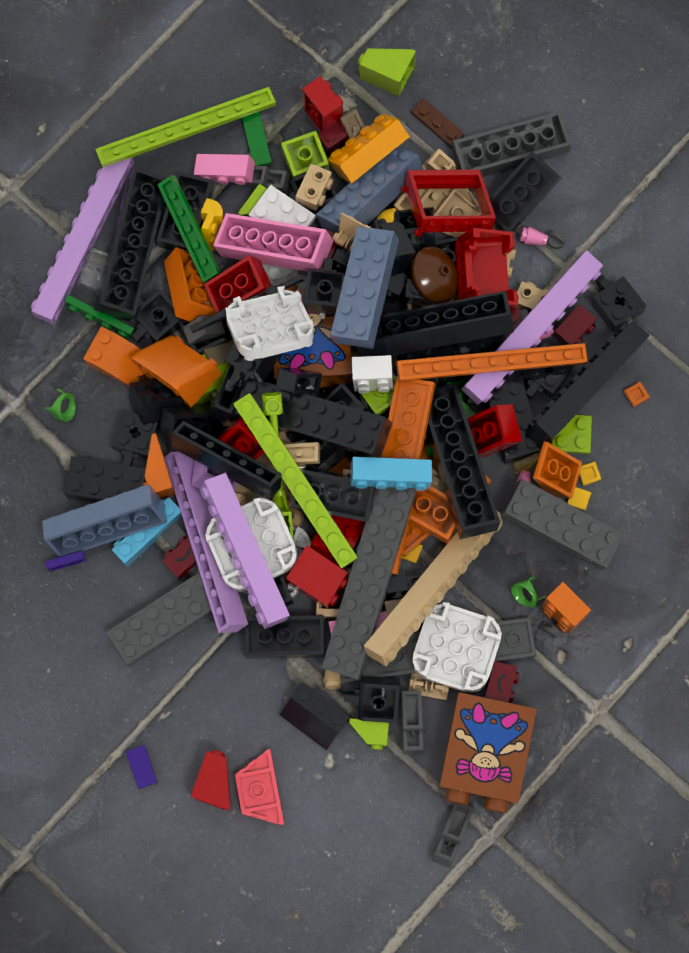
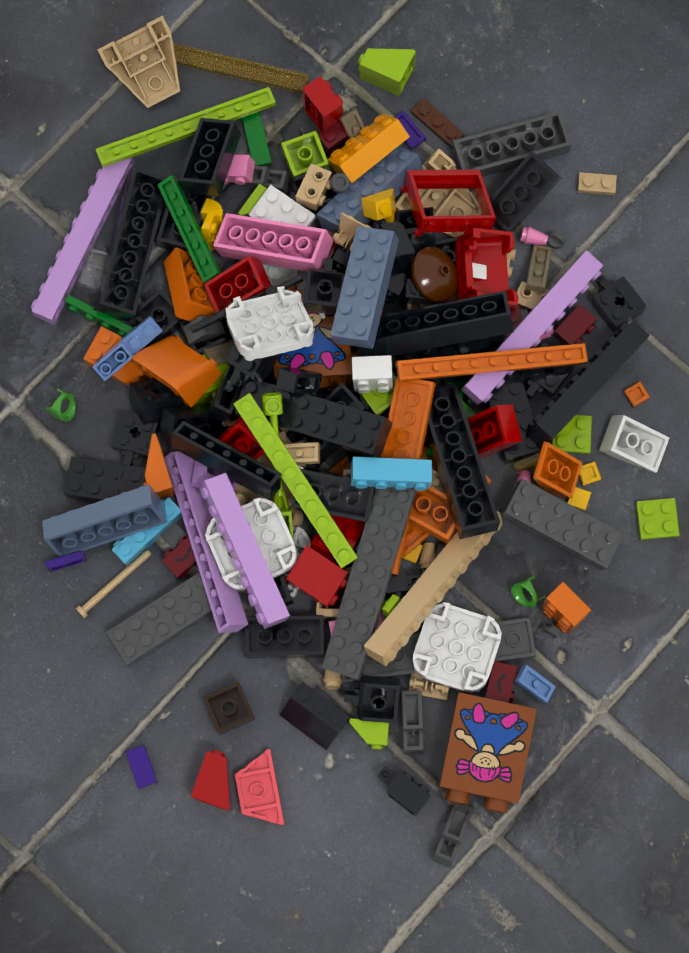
none -> tan bar [75,550,151,618]
none -> medium blue slope [92,316,163,381]
none -> tan wedge [97,15,180,108]
none -> clear yellow tile [173,43,309,93]
none -> black brick [179,118,241,197]
none -> dark brown brick [203,681,256,735]
none -> dark grey tile [329,173,349,193]
none -> yellow slope [362,188,396,220]
none -> black hinge [378,767,431,817]
none -> lime plate [382,594,400,619]
none -> dark purple tile [394,111,426,151]
none -> tan cone [419,543,436,572]
none -> white sticker [472,263,487,279]
none -> medium blue plate [514,665,556,703]
none -> dark tan tile [526,245,552,293]
none -> tan plate [578,172,617,195]
none -> white slope [599,415,669,473]
none -> lime plate [636,498,680,540]

